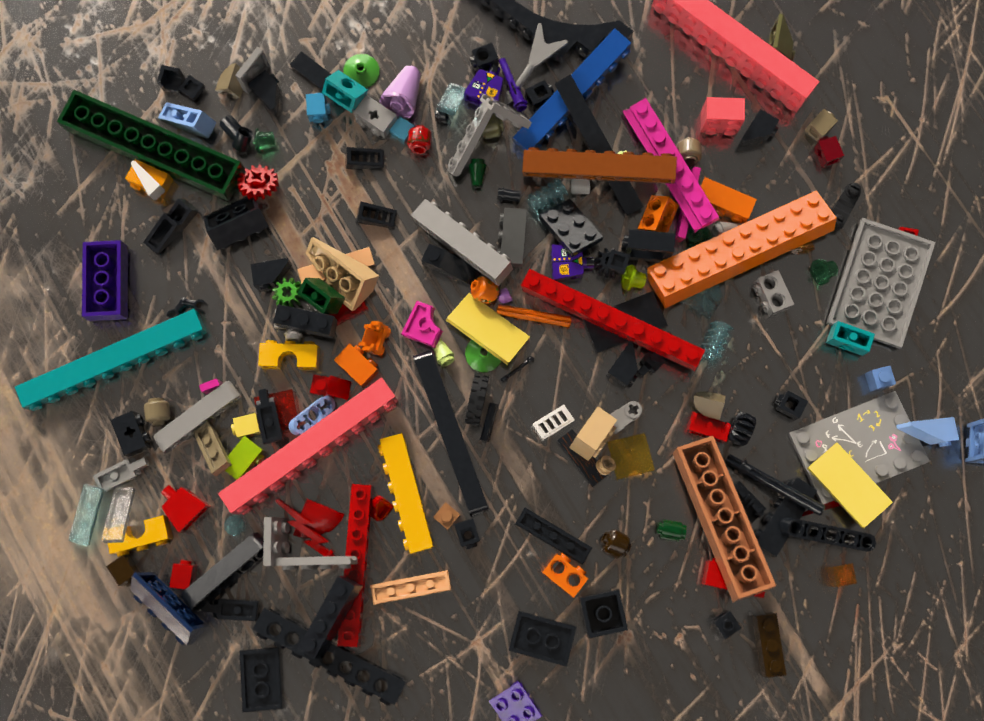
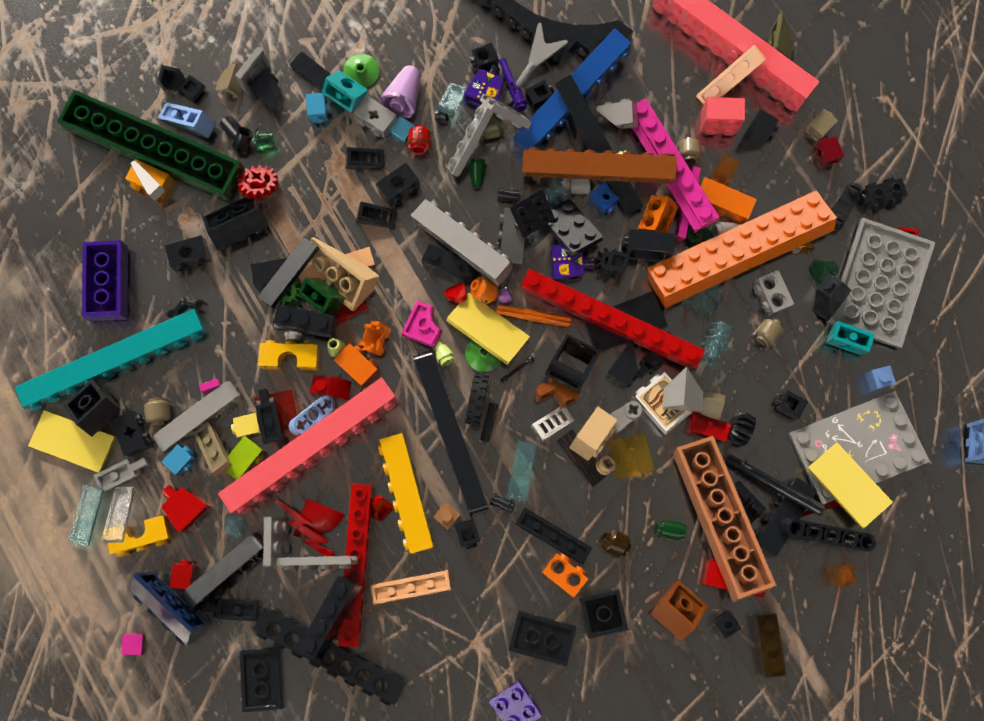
dark brown brick [106,555,140,587] -> none
black slope [143,198,198,254] -> none
lime piece [621,265,647,291] -> none
light blue slope [896,417,959,447] -> none
none -> light yellow tile [28,410,117,473]
none -> black brick [63,379,121,437]
none -> dark pink tile [121,634,145,655]
none -> dark azure brick [162,444,196,476]
none -> black brick [165,235,211,272]
none -> tile [257,237,320,309]
none -> yellowish green cone [327,338,346,357]
none -> black brick [375,163,420,206]
none -> red tile [444,282,468,303]
none -> black pin [489,494,516,514]
none -> clear light blue tile [507,441,537,502]
none -> black hinge [509,188,555,238]
none -> dark orange brick [534,377,581,409]
none -> black window [544,334,601,393]
none -> blue brick [589,182,619,216]
none -> light grey slope [596,99,638,130]
none -> brick [634,372,694,435]
none -> dark orange slope [651,580,708,641]
none -> light grey slope [662,367,703,412]
none -> light nougat tile [696,45,766,105]
none -> clear orange brick [710,154,740,186]
none -> dark tan head [755,318,785,347]
none -> black slope [813,273,852,321]
none -> black brick [860,177,908,211]

